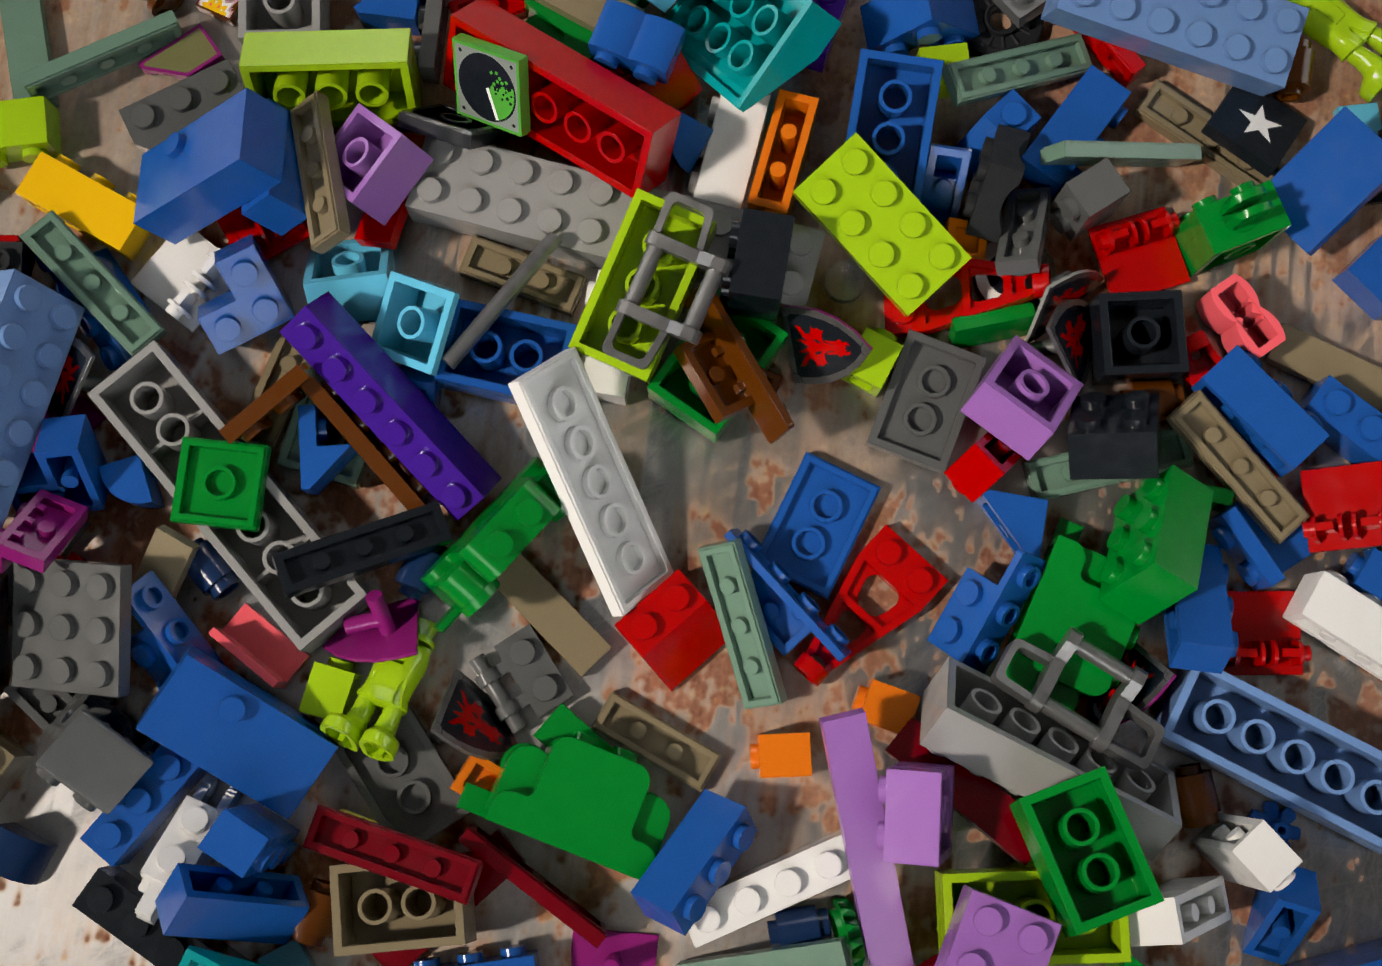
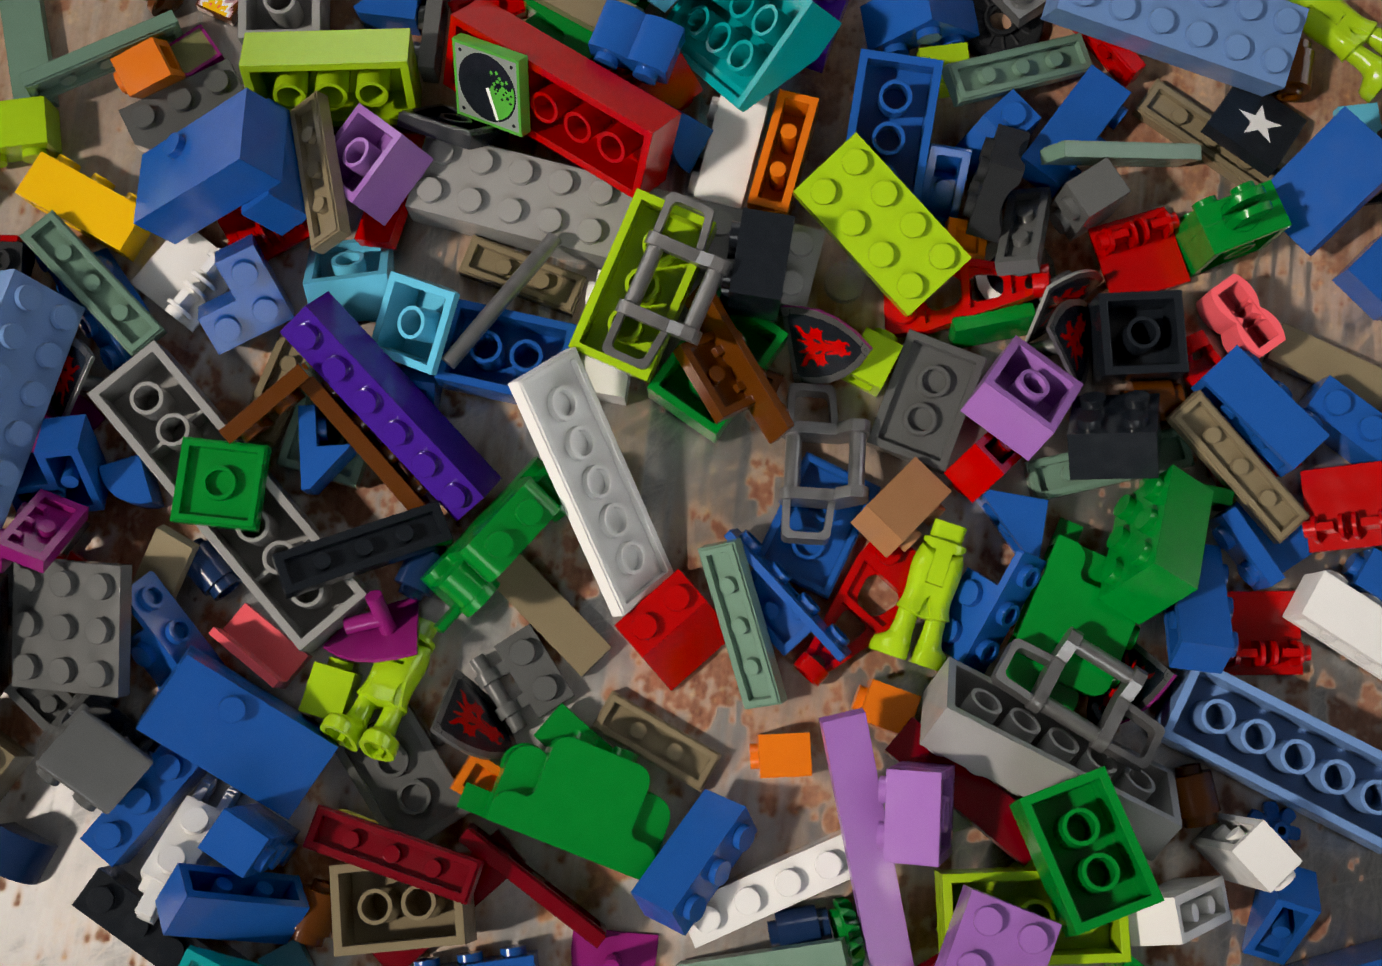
none -> orange brick [110,37,186,99]
none -> flat silver bar [778,383,871,545]
none -> medium nougat brick [850,456,952,558]
none -> lime piece [868,519,967,671]

